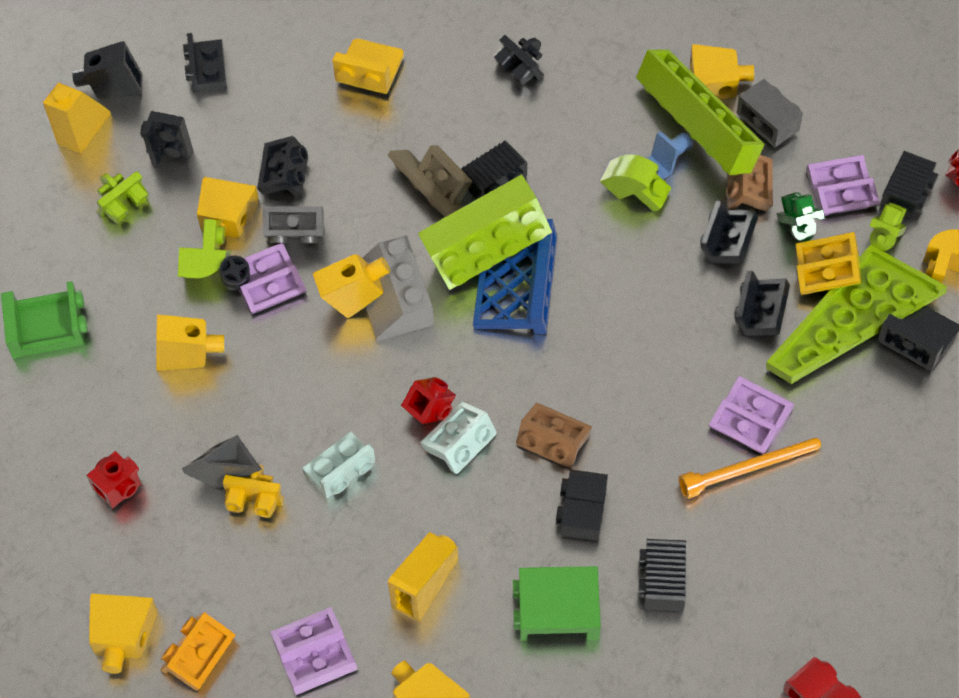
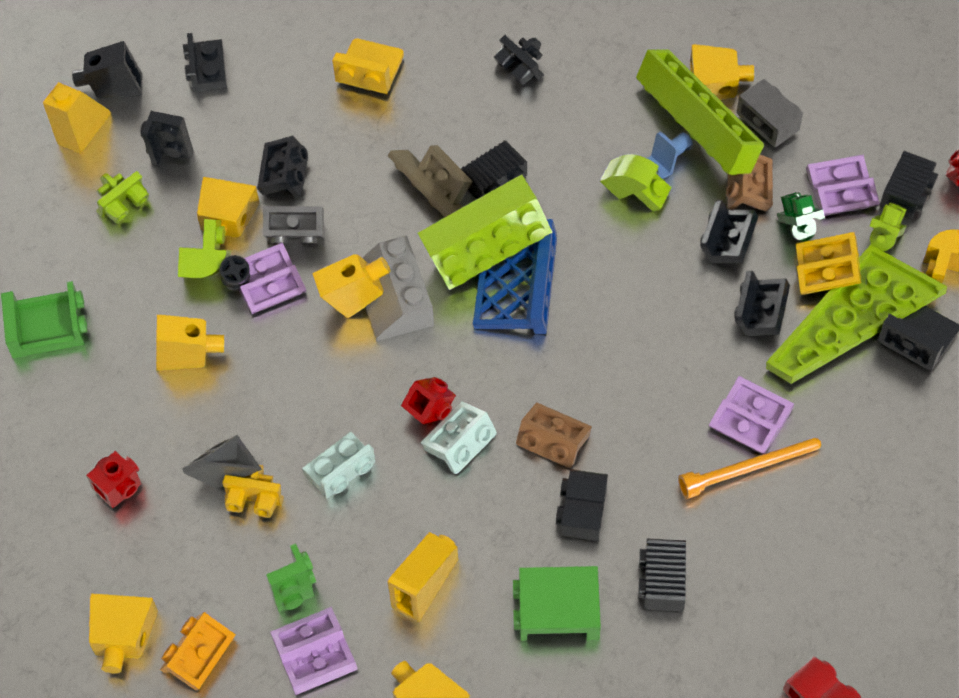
none -> bright green bracket [266,543,316,612]

